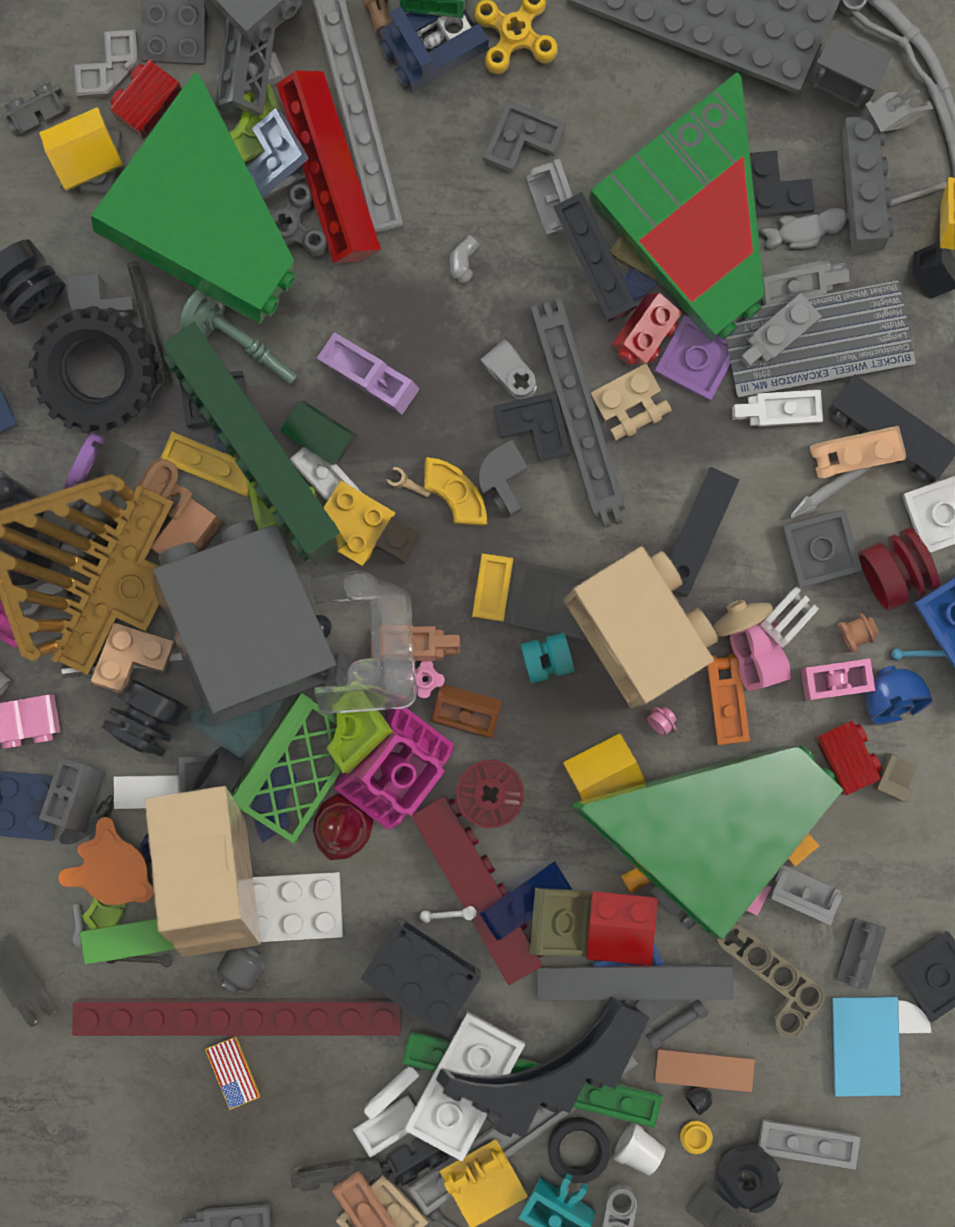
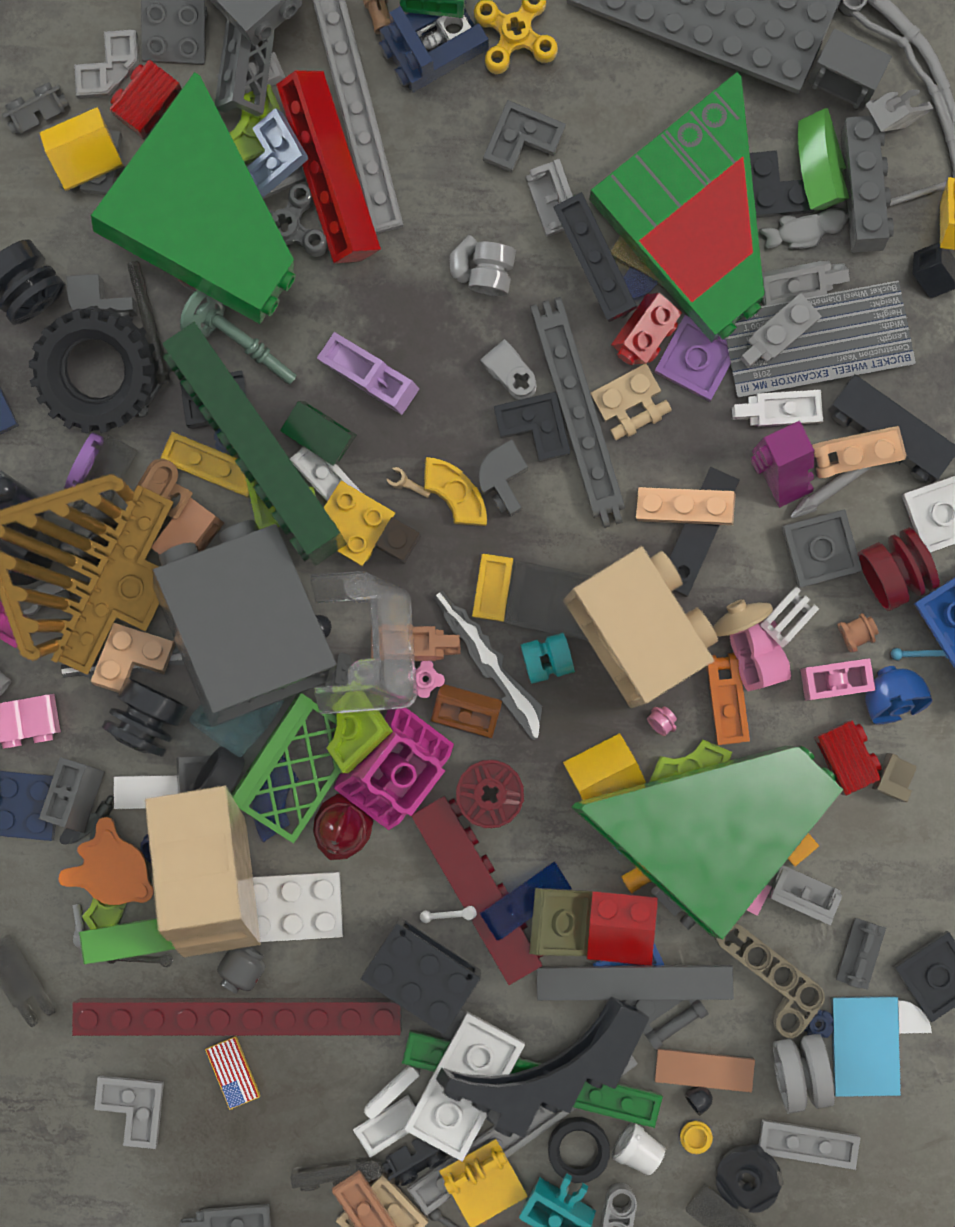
none -> light grey plate [94,1075,164,1149]
none -> dark grey sword [433,590,542,740]
none -> light grey wheel [468,241,516,296]
none -> light nougat plate [636,487,736,525]
none -> lime tile [648,739,732,783]
none -> magenta wedge [751,421,814,508]
none -> light grey wheel [773,1034,835,1114]
none -> bright green slope [798,108,849,210]
none -> dark blue plate [804,1009,834,1038]

